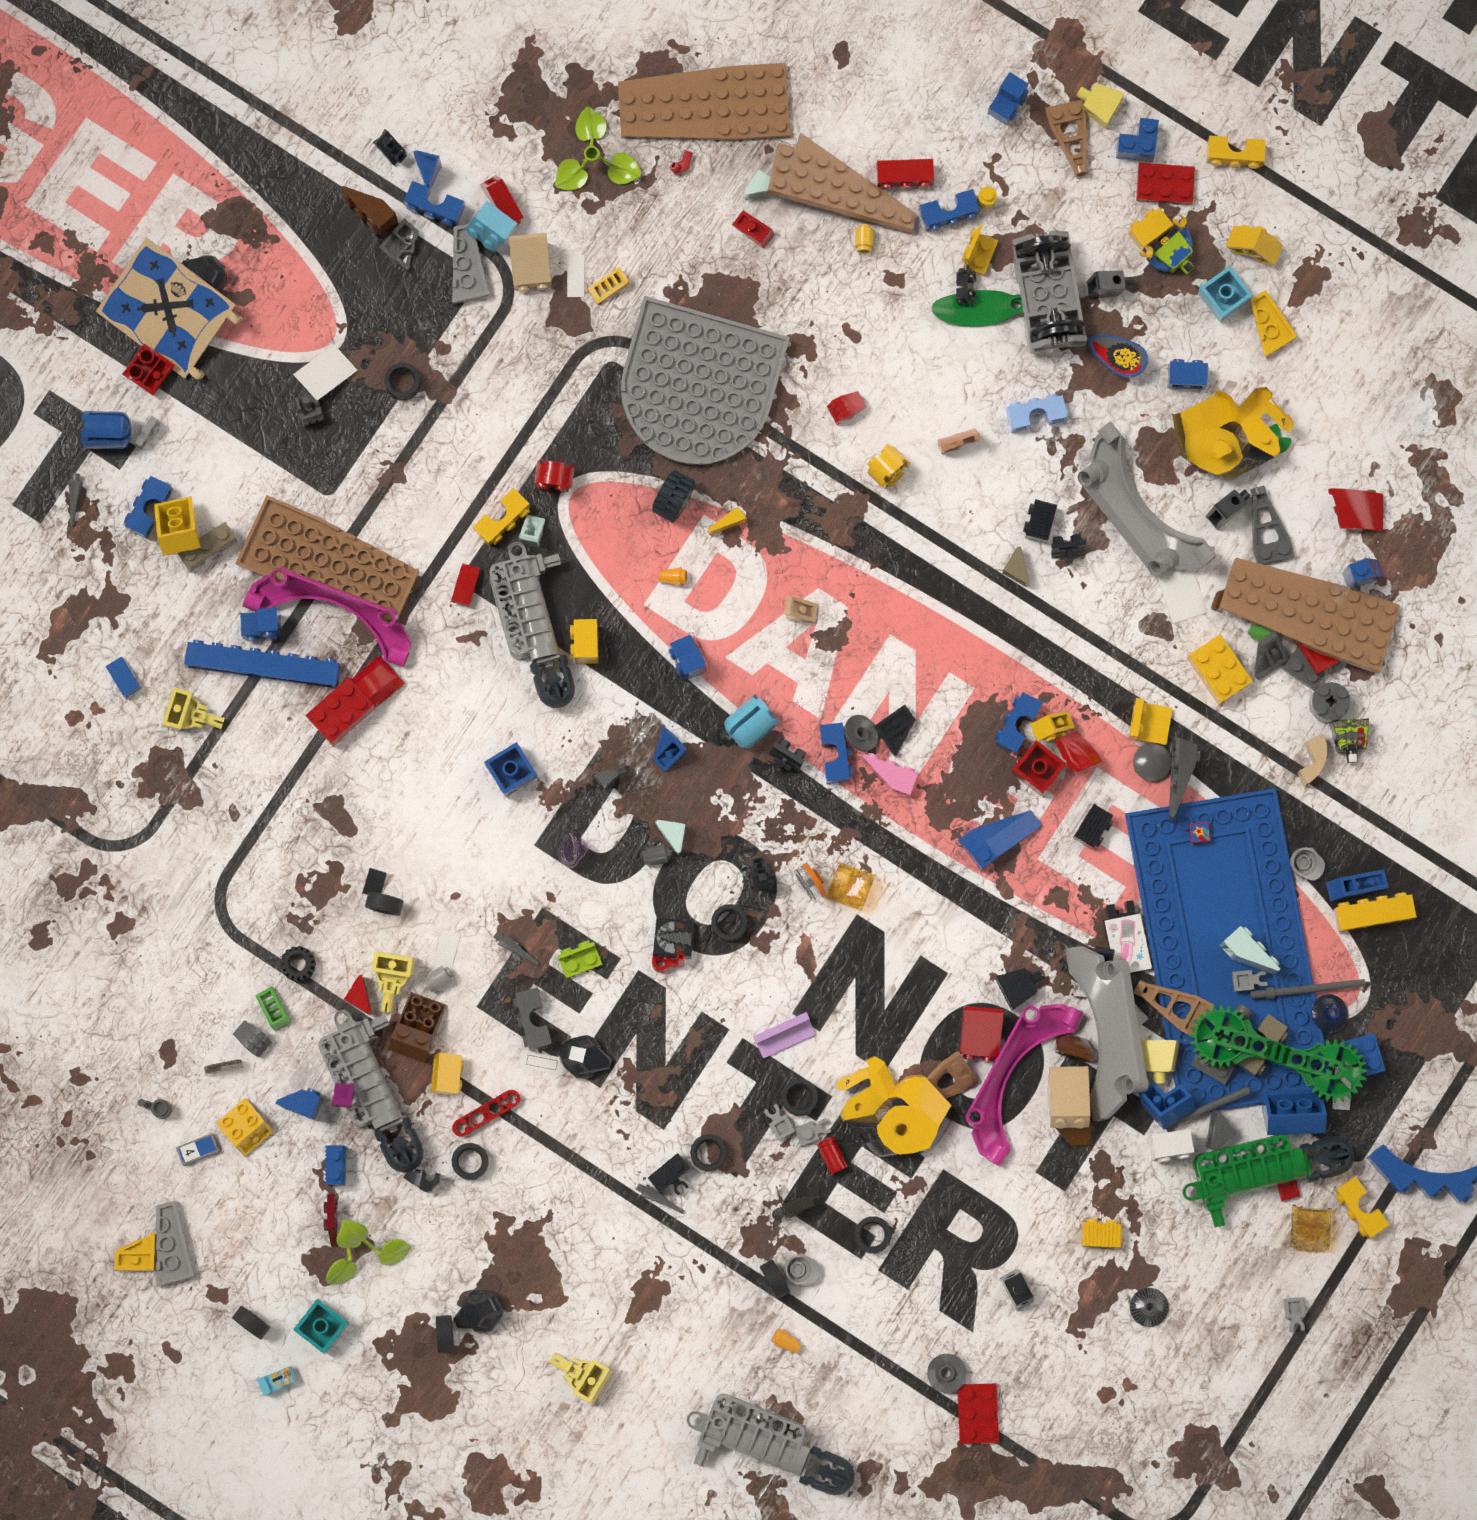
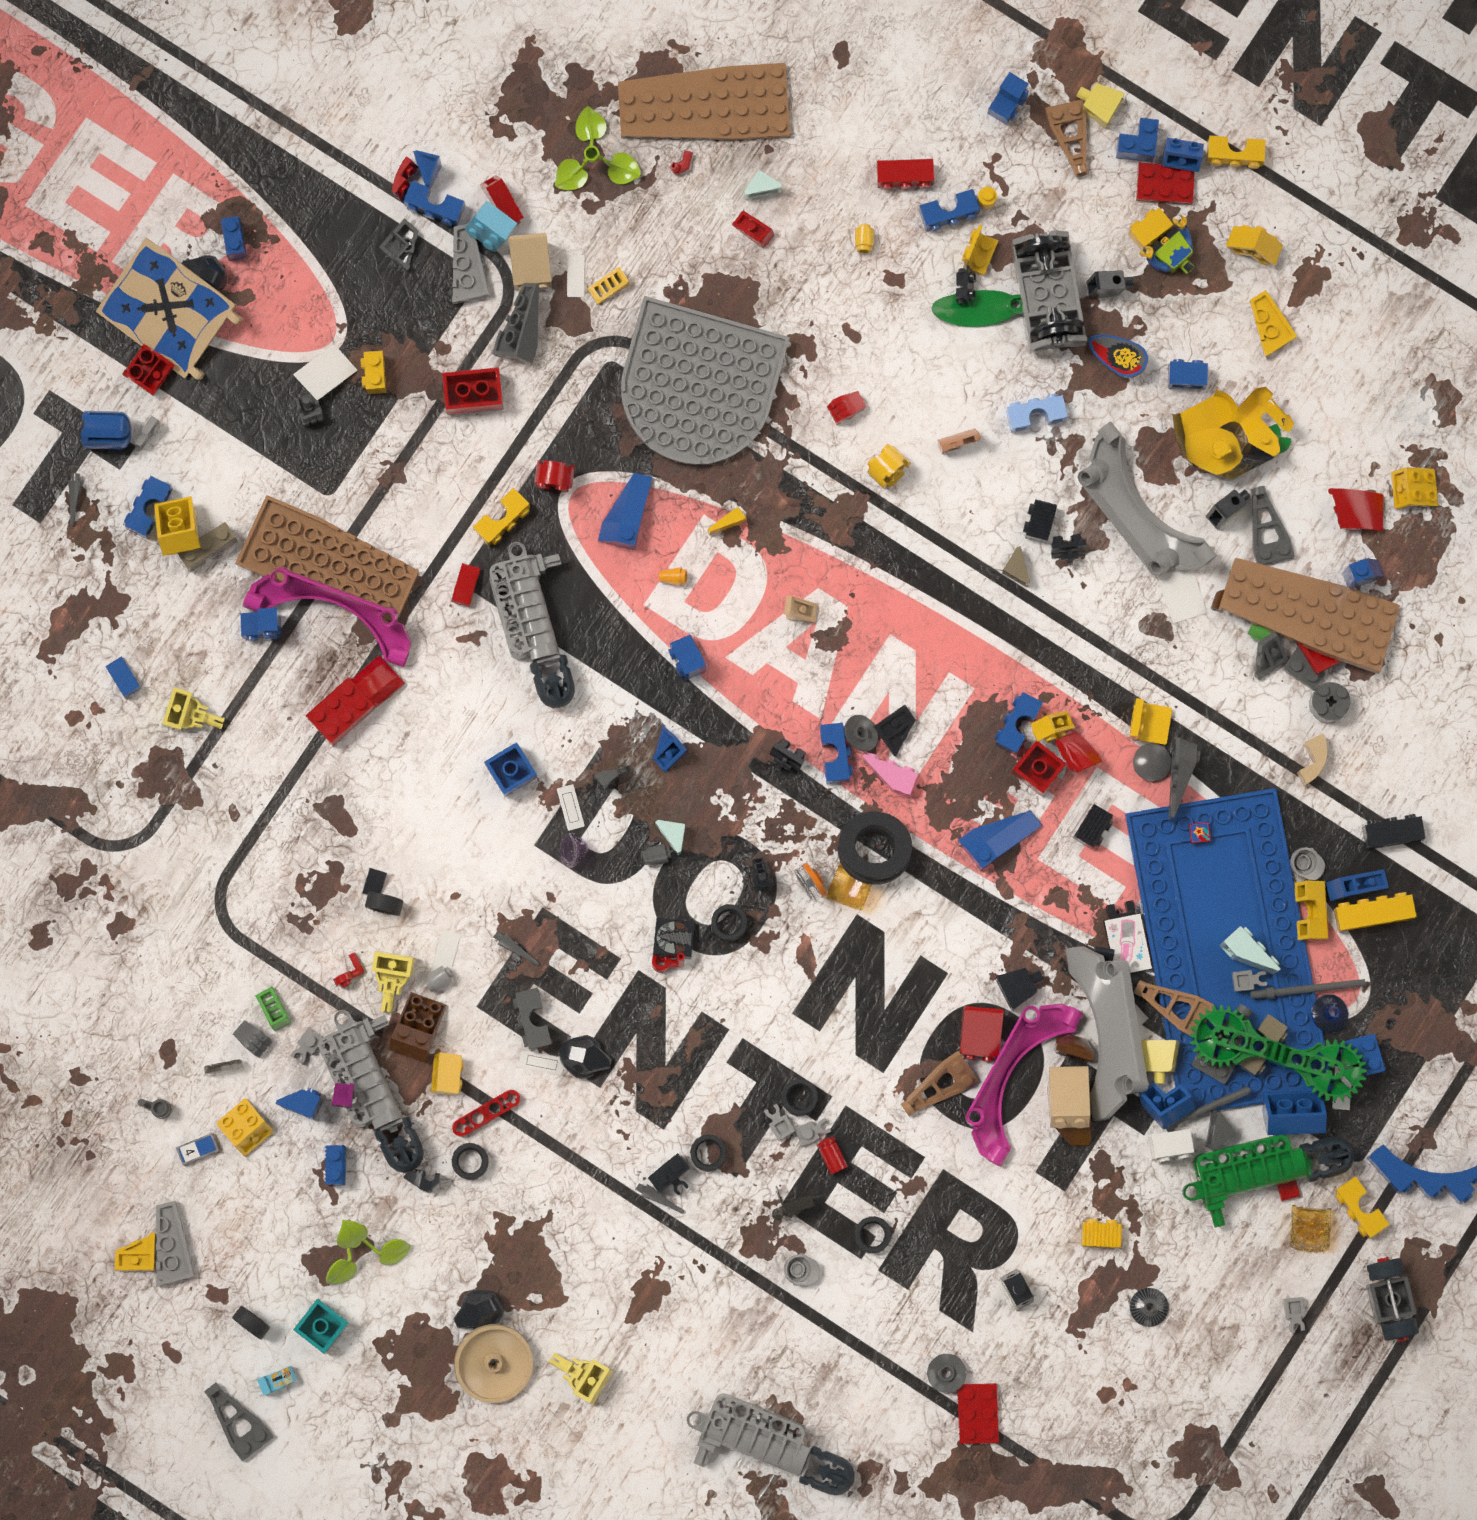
blue brick [184,640,341,688] -> none
black tyre [280,946,316,982] -> none
dark red wing [324,1194,338,1247] -> none
reddish brown slope [341,186,398,238] -> none
red slope [344,975,372,1015] -> none
black hips [373,129,407,166] -> none
black tyre [385,363,421,400] -> none
black tyre [436,1315,454,1353] -> none
light aqua slope [519,515,545,548] -> none
lime bracket [558,940,602,979] -> none
yellow brick [570,619,599,664] -> none
black wheel [652,470,695,523] -> none
medium azure cylinder [724,694,780,749] -> none
lavender panel [754,1012,815,1058] -> none
black tyre [760,1259,790,1299] -> none
medium nougat wing [767,133,916,233] -> none
light orange cone [771,1328,801,1354] -> none
yellow piece [836,1056,956,1158] -> none
yellow brick [1186,634,1253,706] -> none
medium azure brick [1197,266,1253,322] -> none
torso [1330,718,1369,763] -> none
none -> dark grey plate [204,1382,274,1461]
none -> blue brick [221,216,247,261]
none -> light grey plate [290,1028,322,1065]
none -> red plate [333,952,364,988]
none -> yellow brick [361,351,387,394]
none -> red slope [392,156,418,200]
none -> red brick [442,367,504,415]
none -> tan dish [454,1324,533,1403]
none -> dark grey wedge [492,283,539,363]
none -> white sticker [557,784,585,831]
none -> blue wedge [598,473,653,550]
none -> black tyre [838,811,912,885]
none -> blue brick [1162,137,1204,172]
none -> yellow arch [1294,881,1328,941]
none -> black brick [1362,814,1426,850]
none -> brick [1366,1257,1419,1342]
none -> yellow bracket [1391,467,1438,509]

